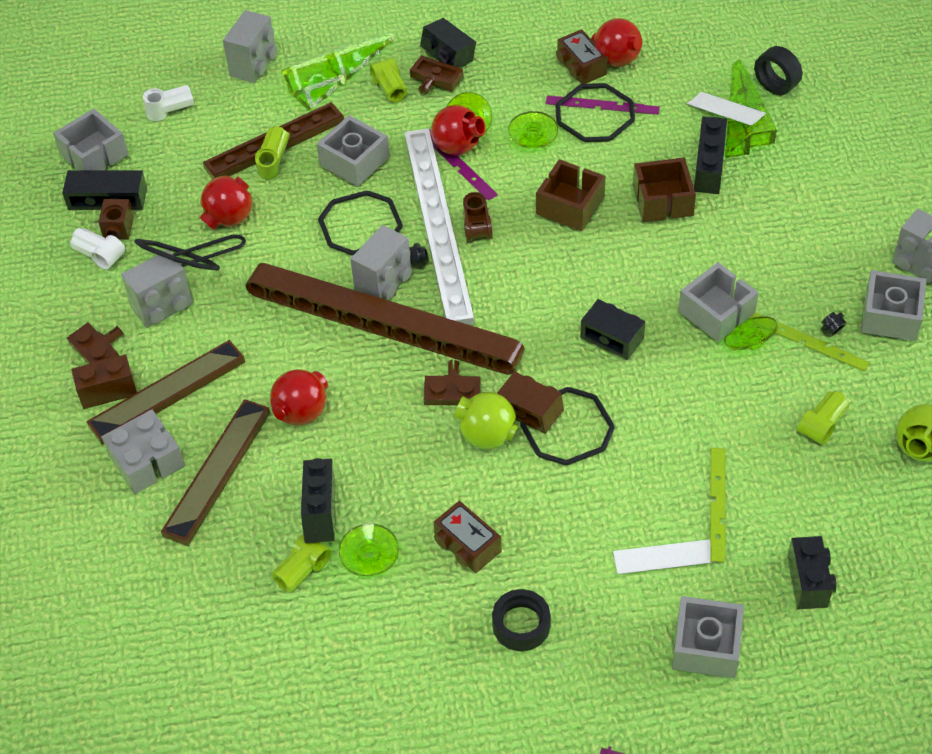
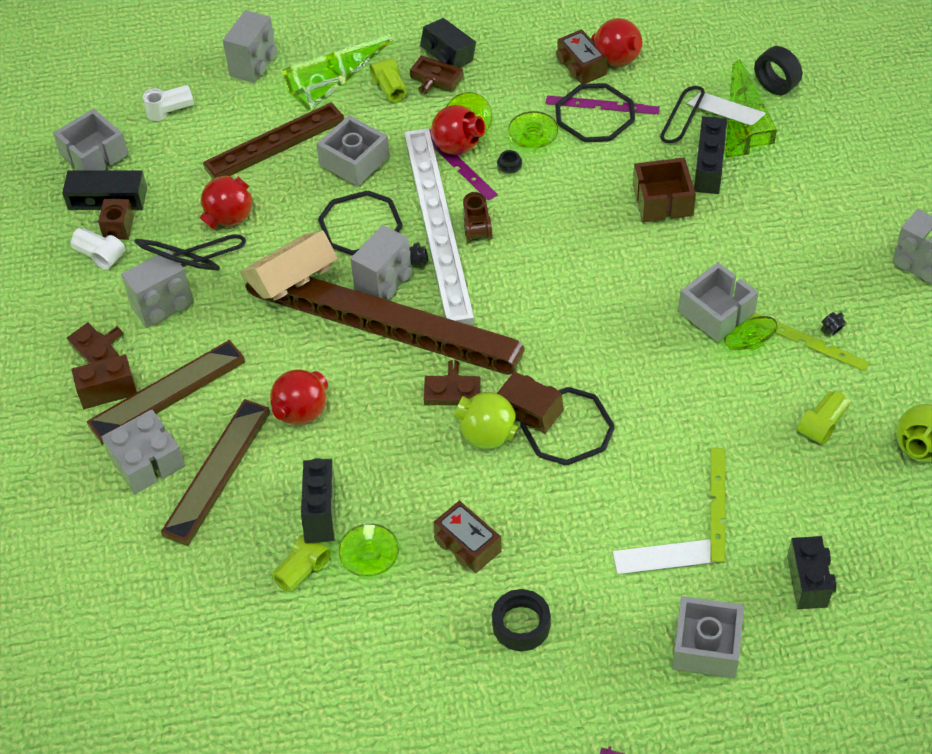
lime piece [255,126,290,180] -> none
reddish brown piece [536,159,606,231] -> none
black brick [580,299,646,360] -> none
light grey brick [861,270,926,341] -> none
none -> tan slope [240,230,338,300]
none -> black plate [497,150,522,173]
none -> black piece [660,86,705,143]

